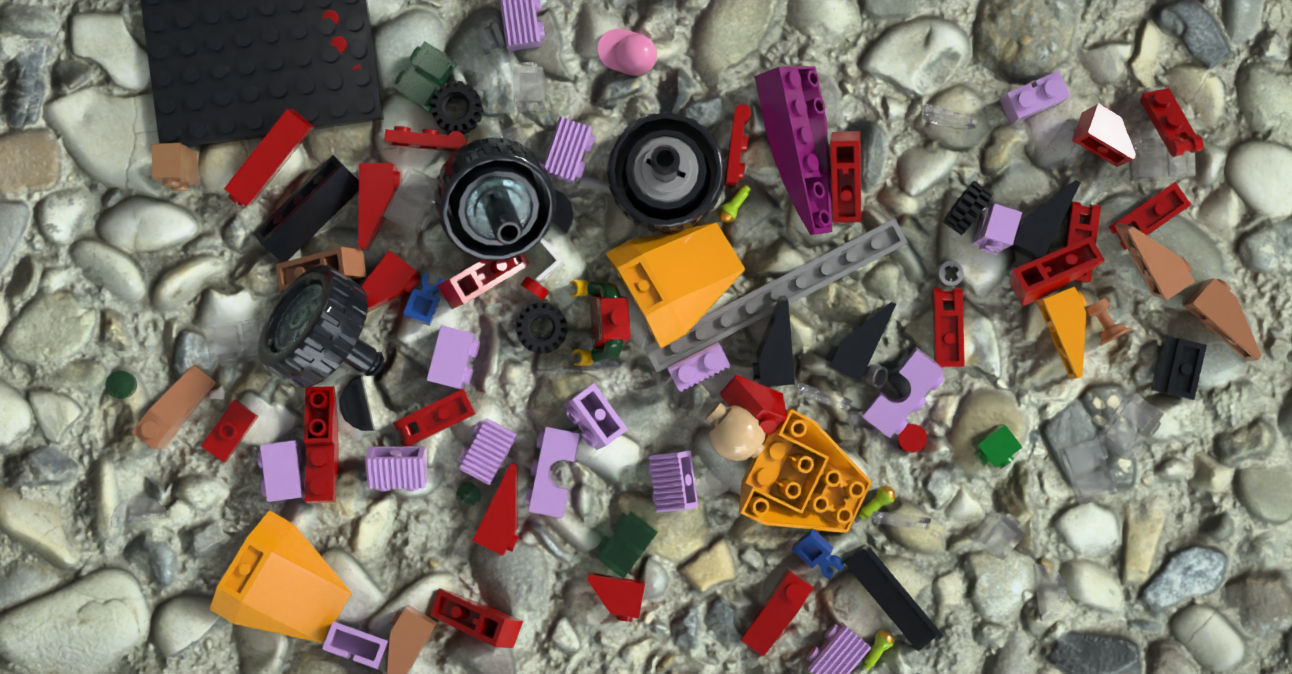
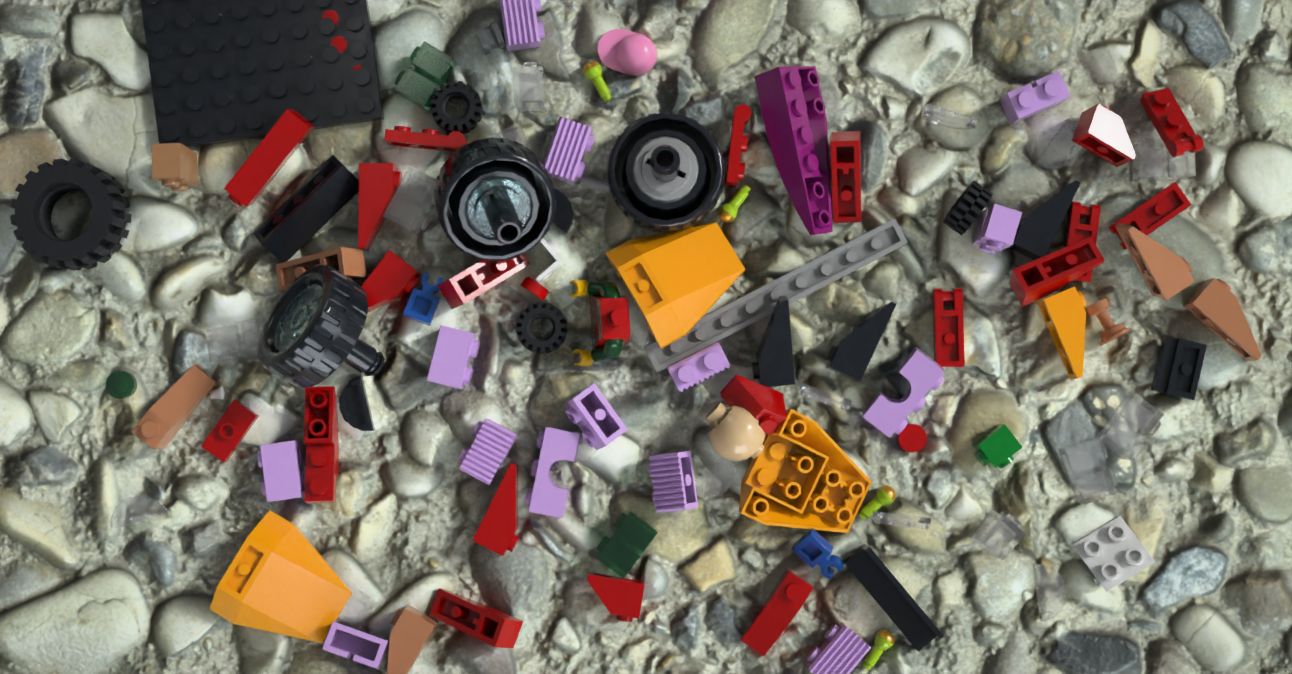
lavender brick [365,446,428,491] -> none
red plate [393,389,476,446] -> none
clear green hinge [456,481,481,507] -> none
light grey hinge [863,364,888,388] -> none
light grey bush [936,261,964,287] -> none
none -> black tyre [10,158,132,270]
none -> lime piece [583,61,612,102]
none -> white hinge [1072,516,1155,592]

